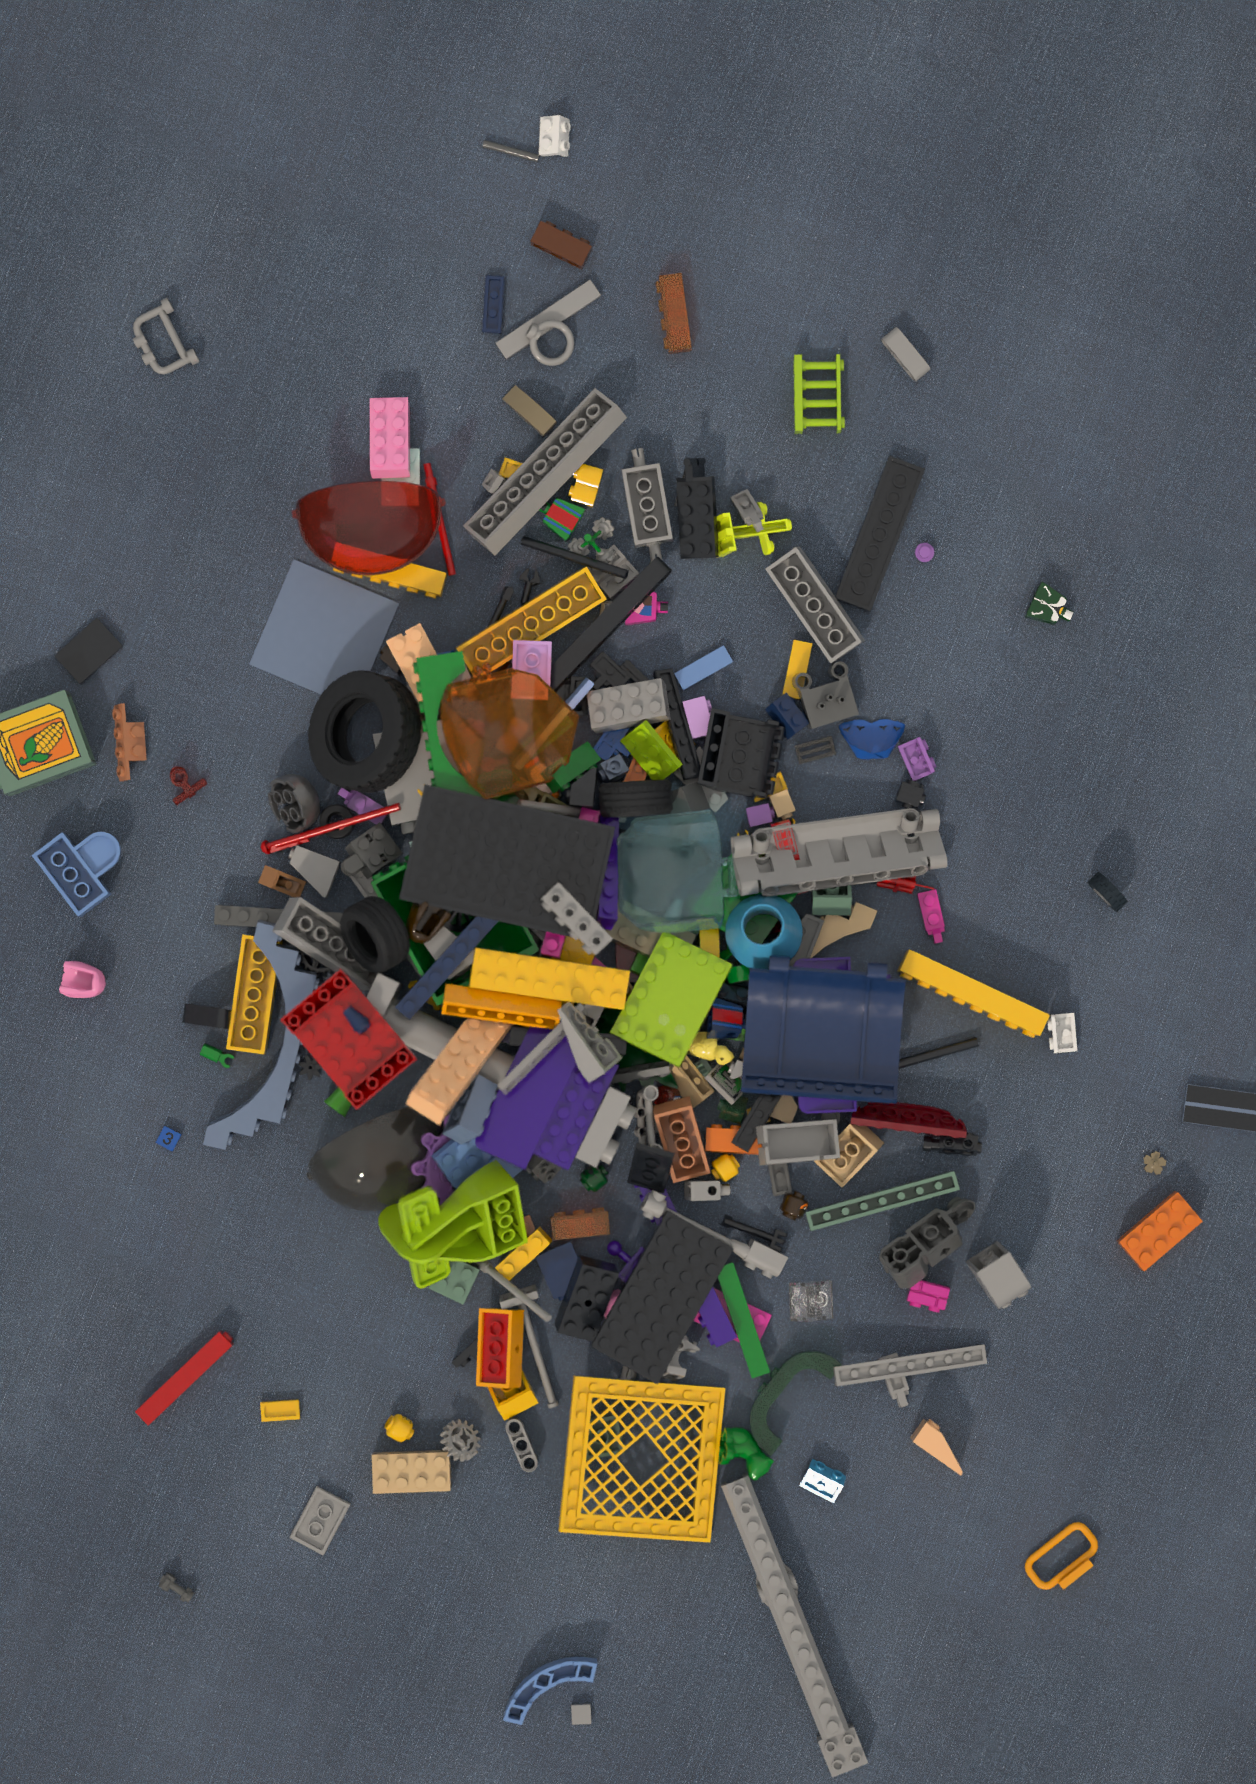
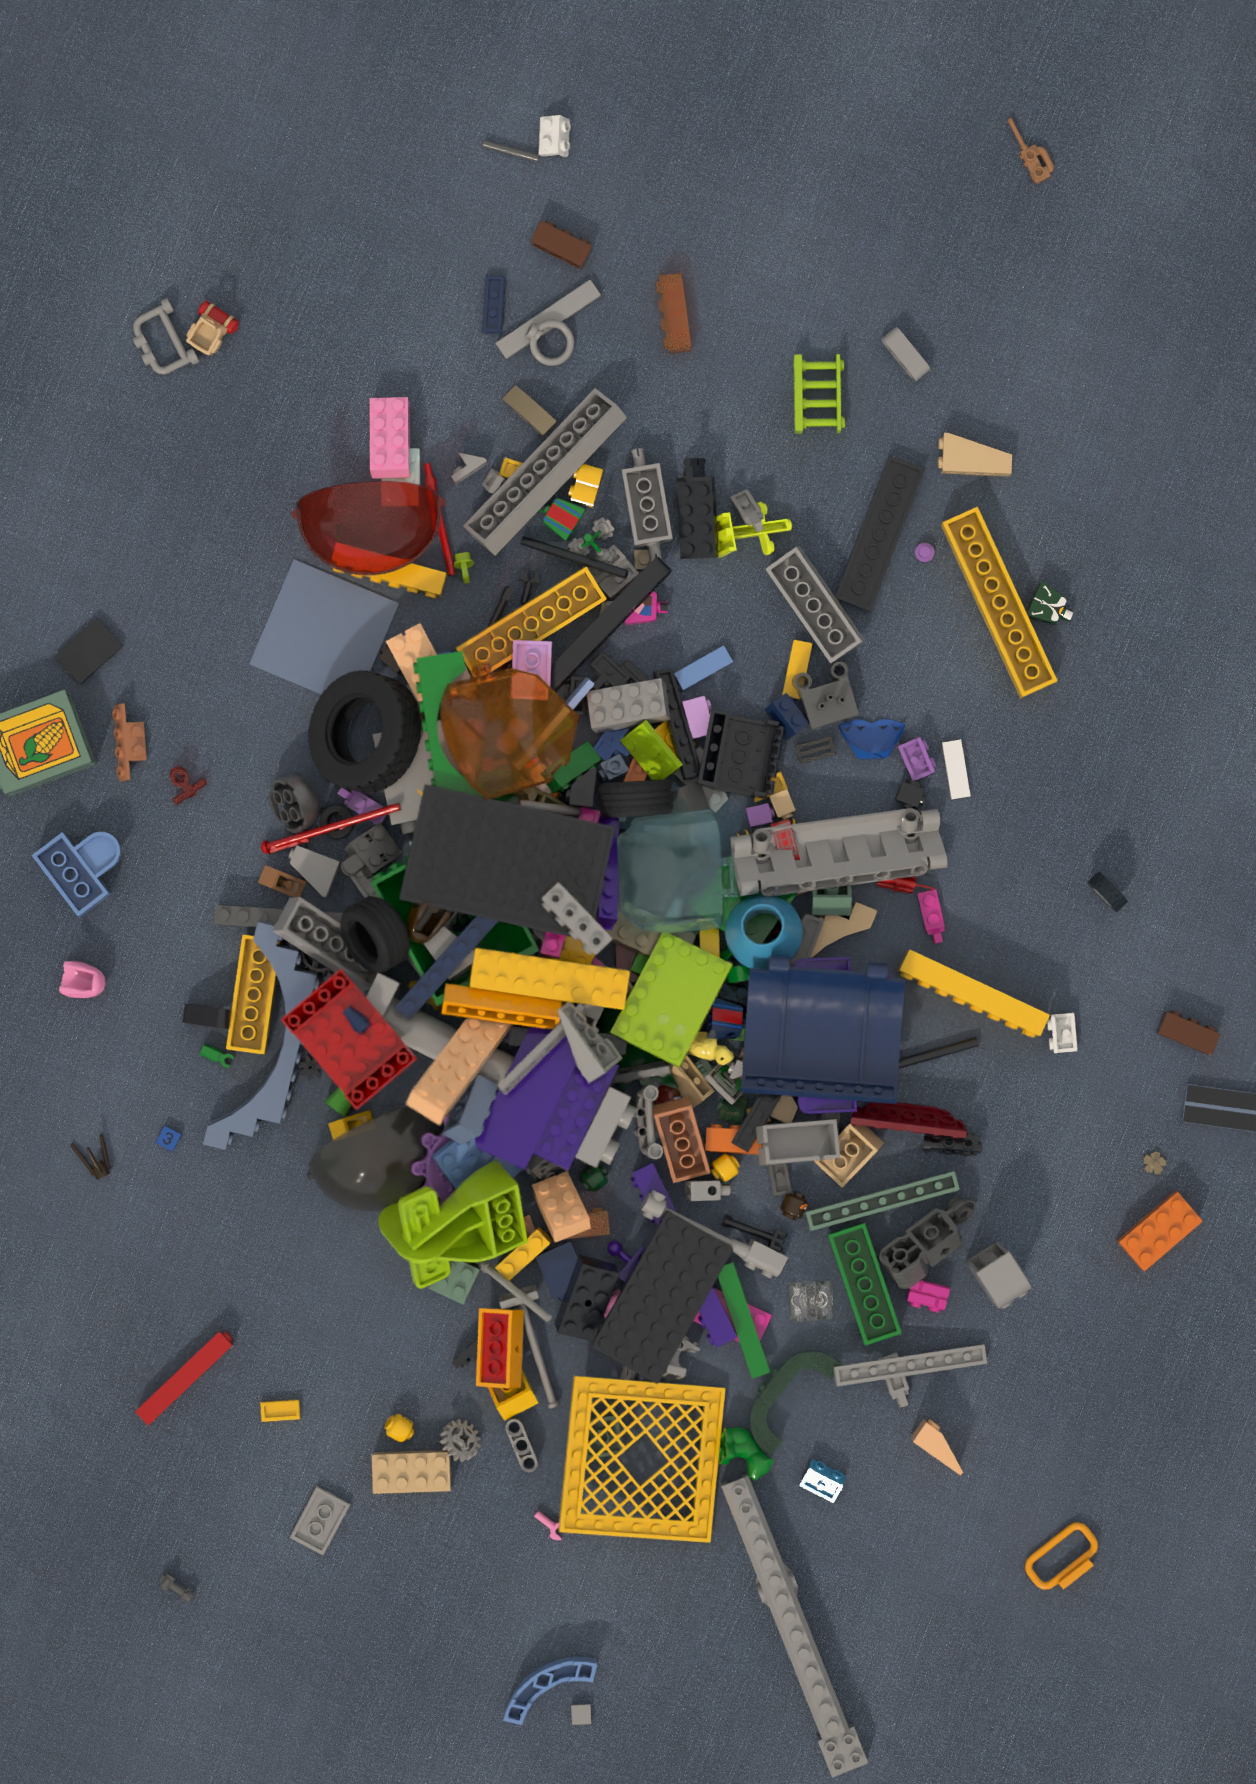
black tile [627,1143,675,1193] -> none
none -> dark brown plant [70,1135,111,1180]
none -> tan piece [186,301,239,356]
none -> yellow slope [328,1110,376,1142]
none -> light grey slope [451,453,488,485]
none -> lime piece [454,552,474,584]
none -> light nougat brick [532,1171,591,1242]
none -> bright pink bar [534,1510,562,1540]
none -> dark tan plate [634,550,651,570]
none -> green brick [827,1222,902,1346]
none -> tan slope [938,433,1012,476]
none -> yellow brick [941,507,1057,699]
none -> white tile [942,740,970,800]
none -> medium nougat piece [1007,118,1054,184]
none -> reddish brown brick [1156,1010,1221,1056]

